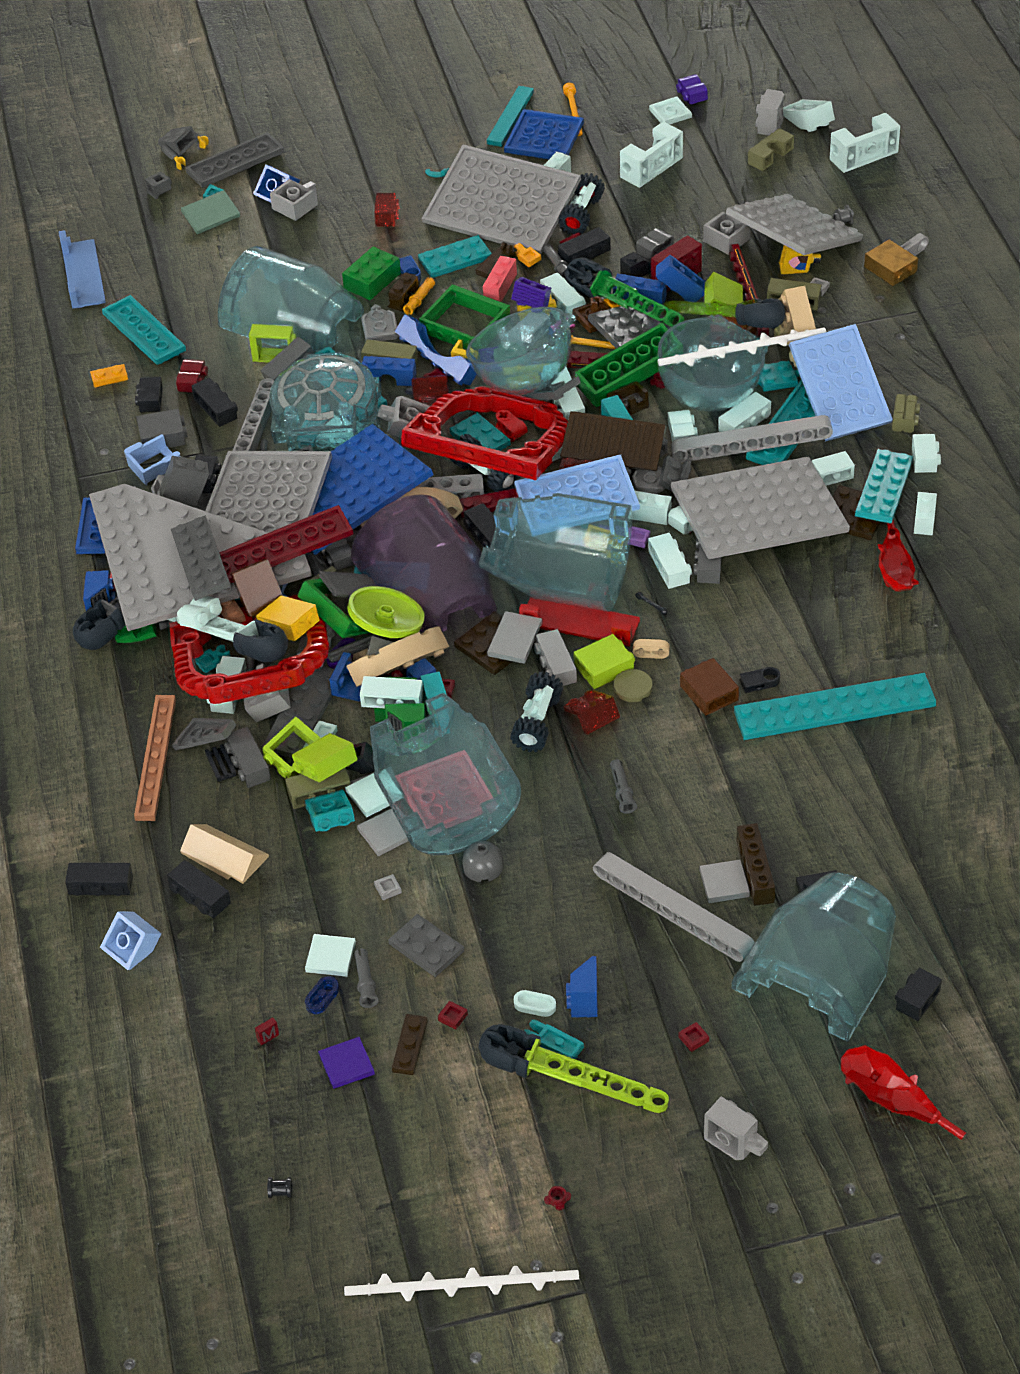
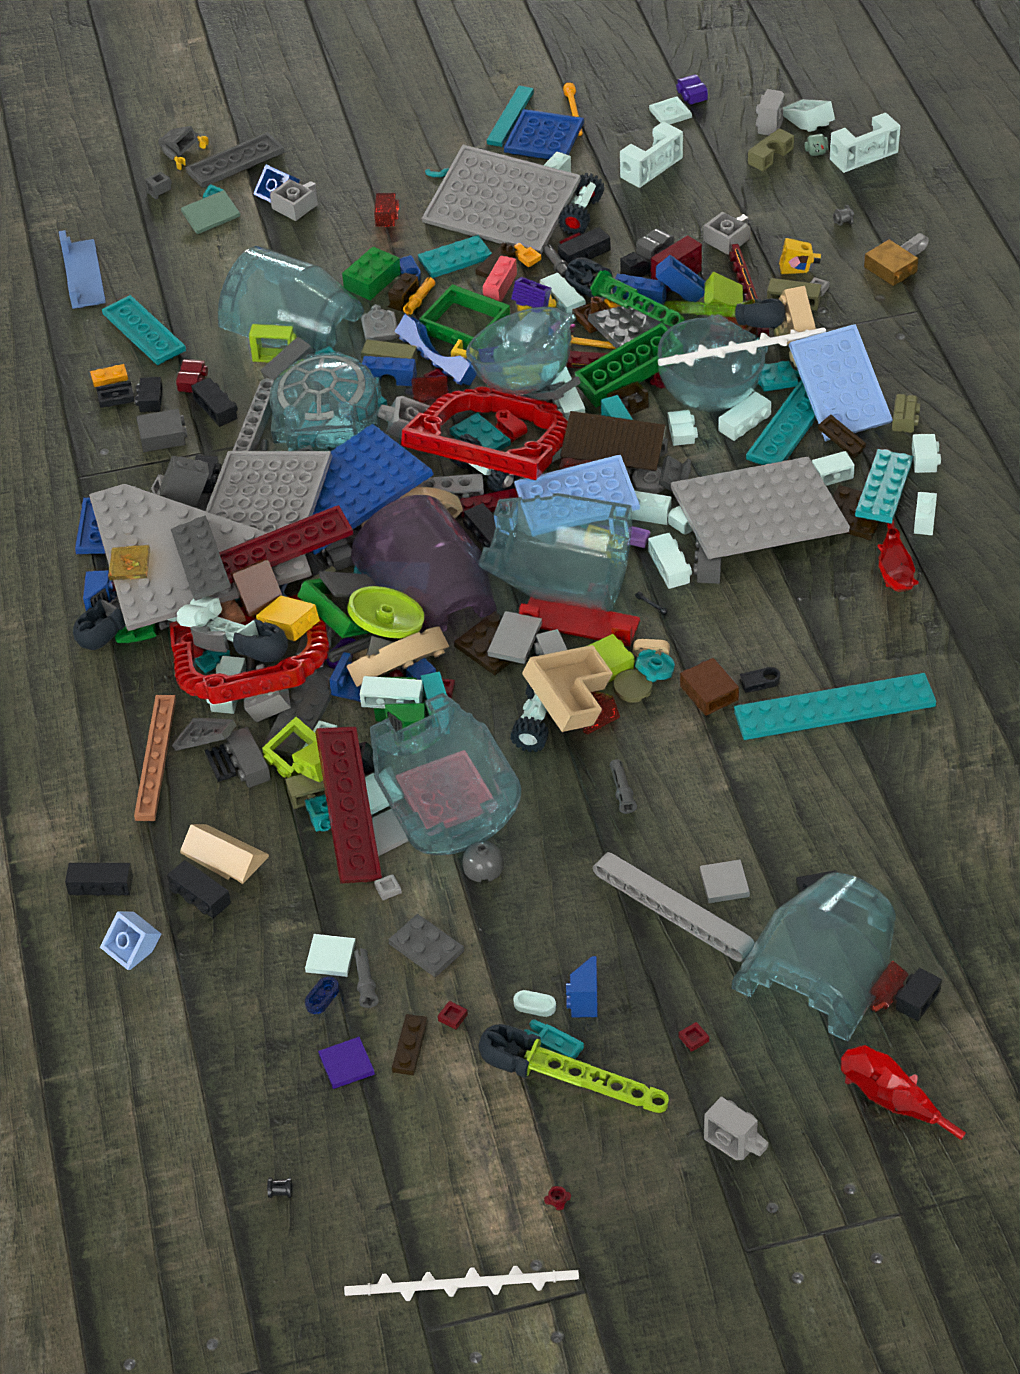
light blue piece [124,434,181,485] -> none
dark red tile [255,1018,279,1045] -> none
light grey beam [671,415,833,463] -> none
light grey plate [726,194,863,255] -> none
dark brown brick [736,823,775,906] -> none
none -> black plate [96,381,135,408]
none -> clear yellow tile [108,545,150,581]
none -> dark grey slope [190,626,229,652]
none -> dark red plate [315,727,382,884]
none -> tan piece [522,645,613,732]
none -> teal plate [635,649,675,682]
none -> sand green head [804,134,829,156]
none -> dark brown hinge [818,415,866,459]
none -> clear red bracket [869,961,909,1012]

